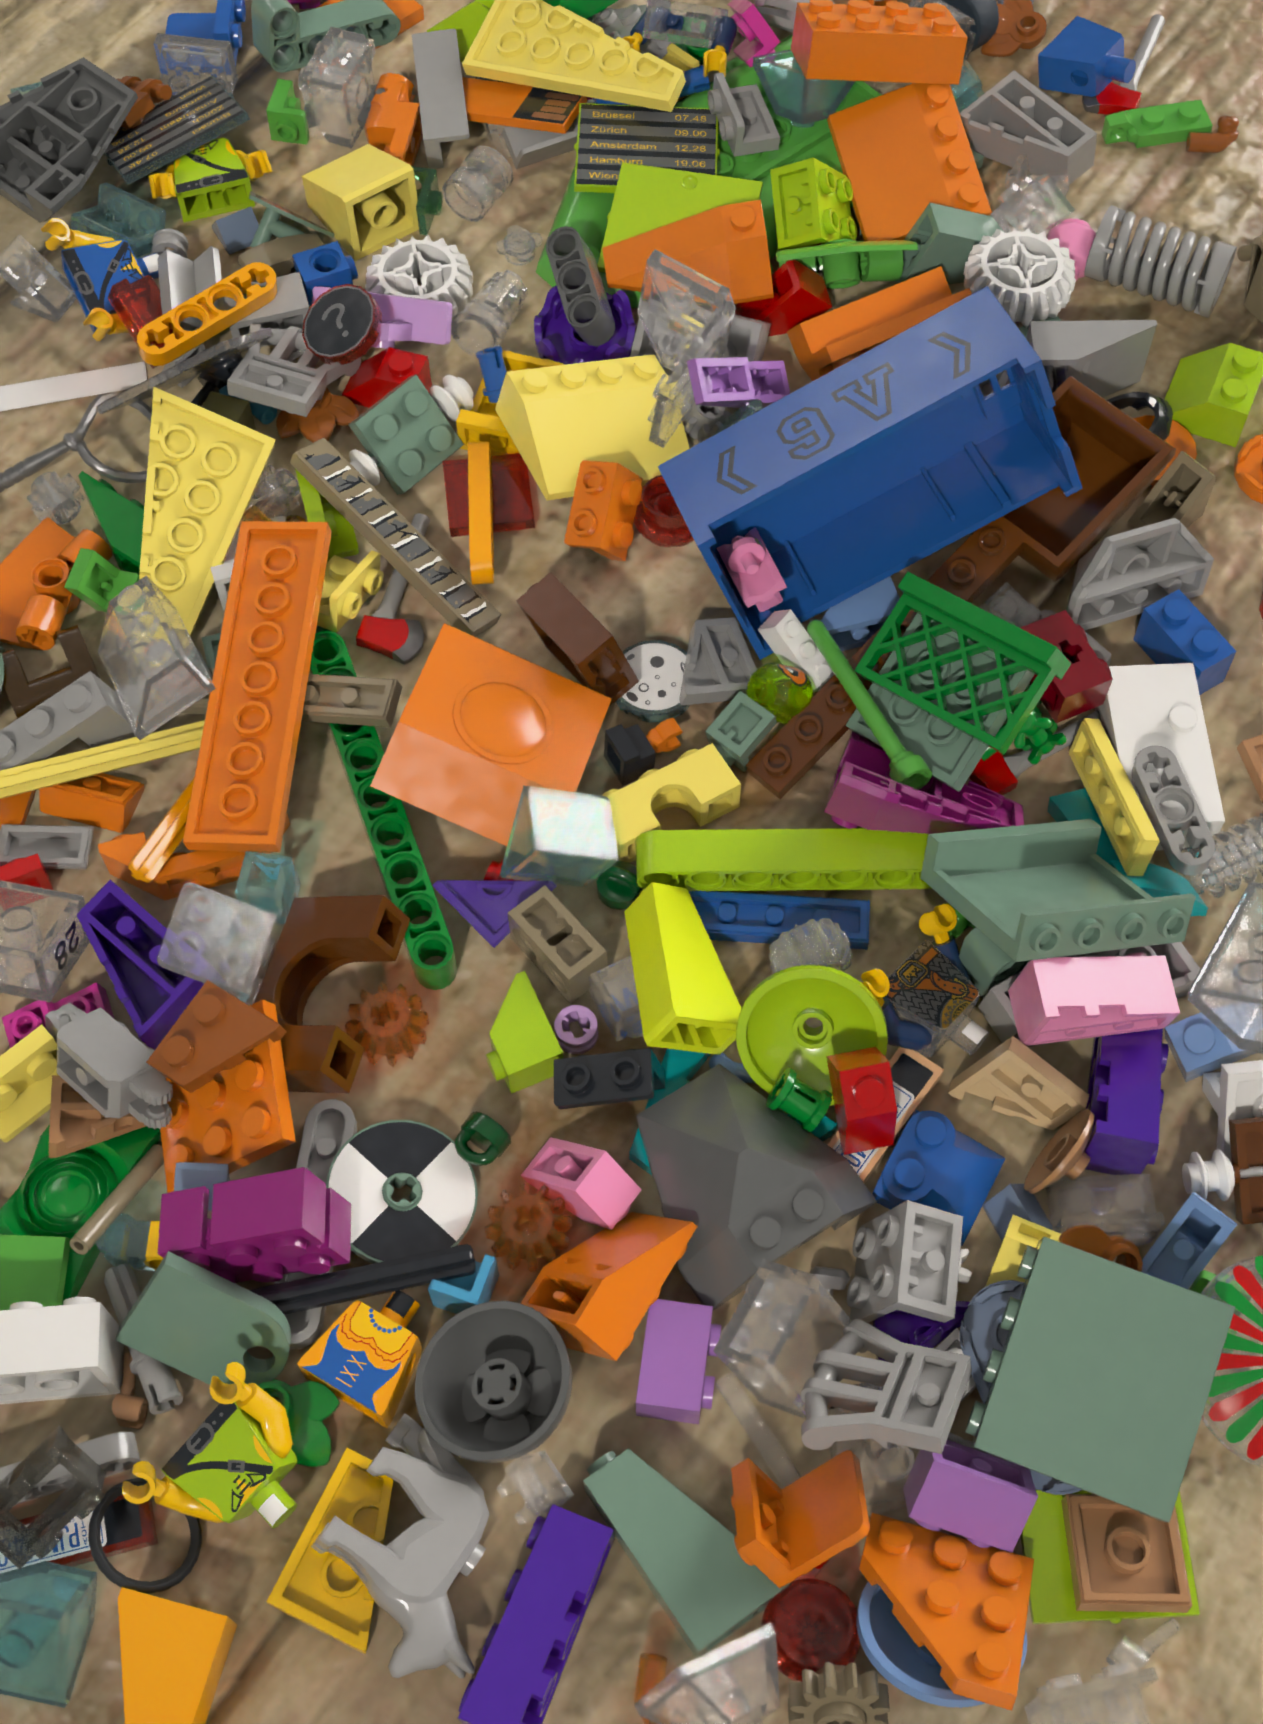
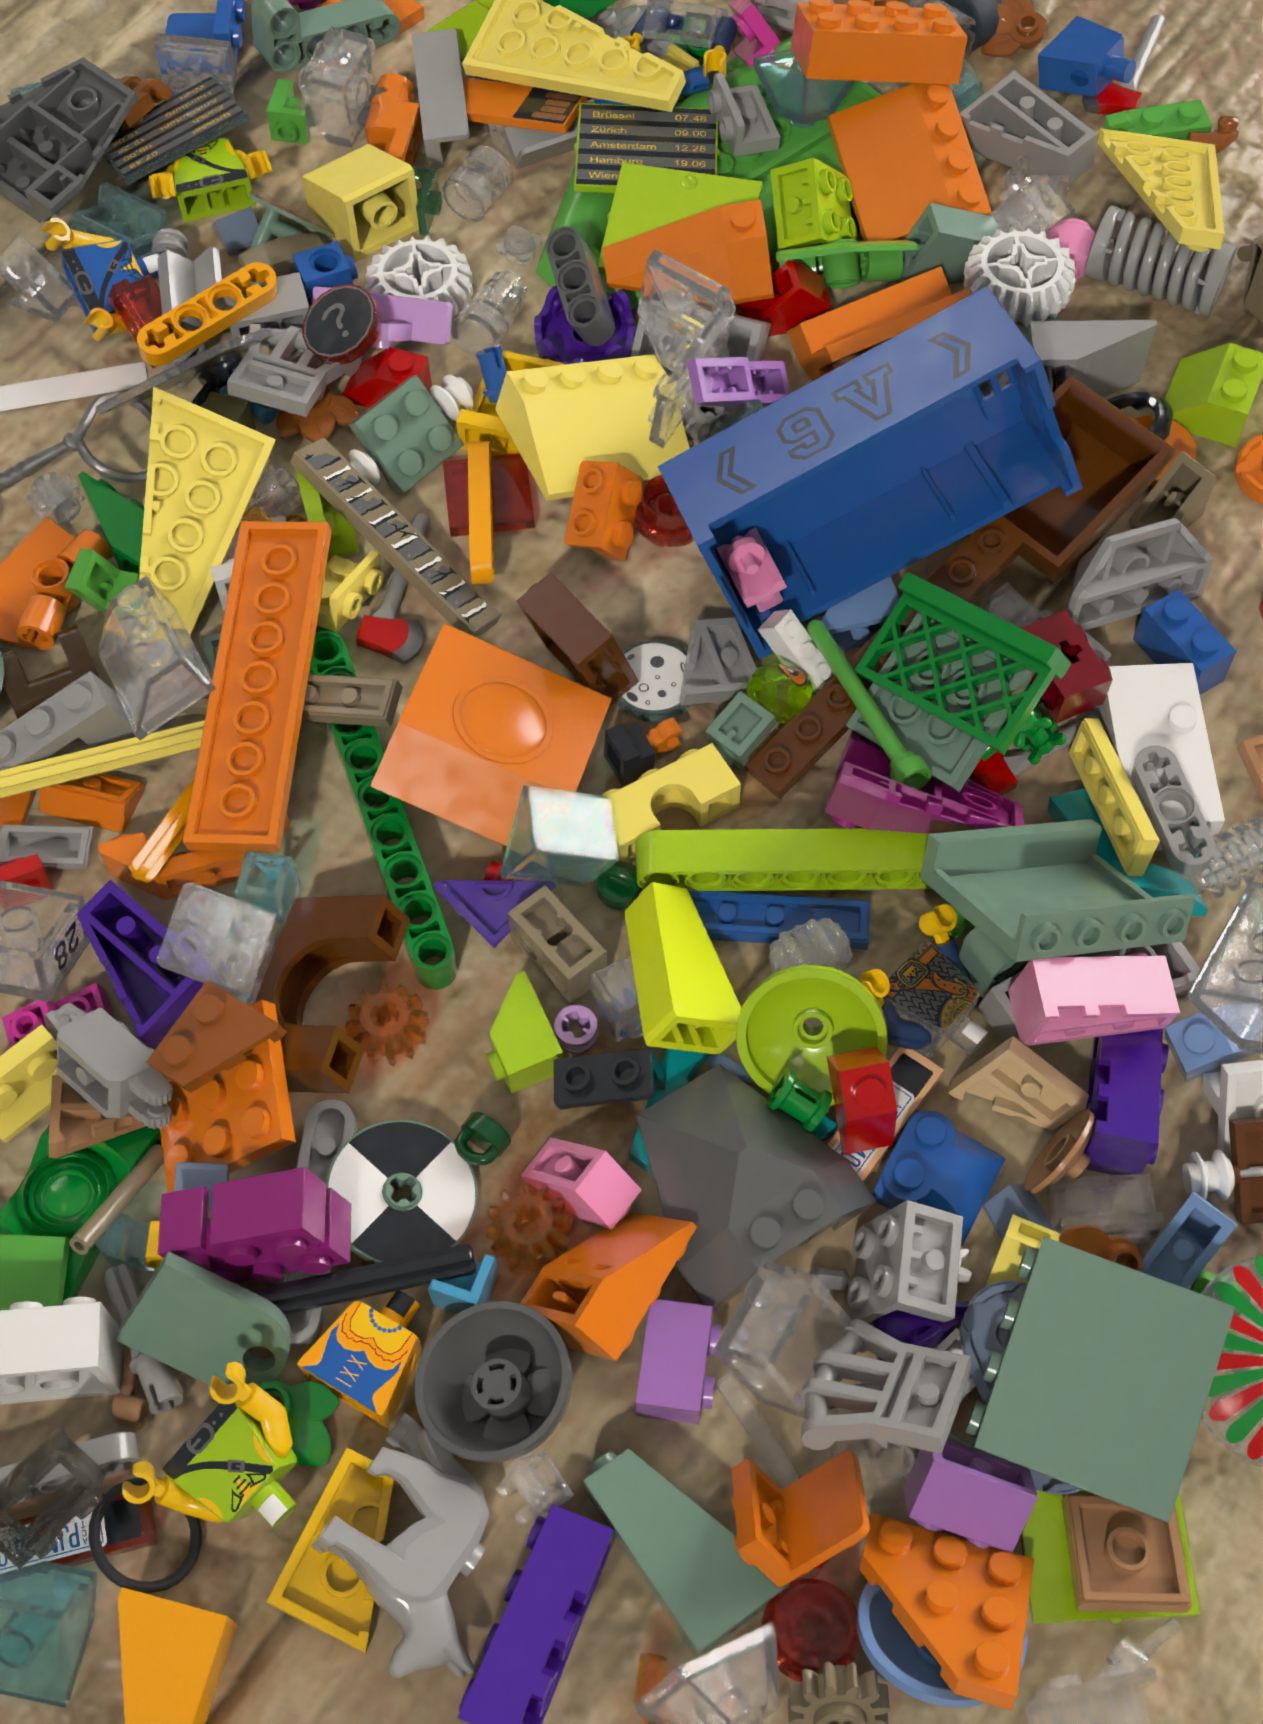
none -> light yellow wing [1097,128,1225,252]

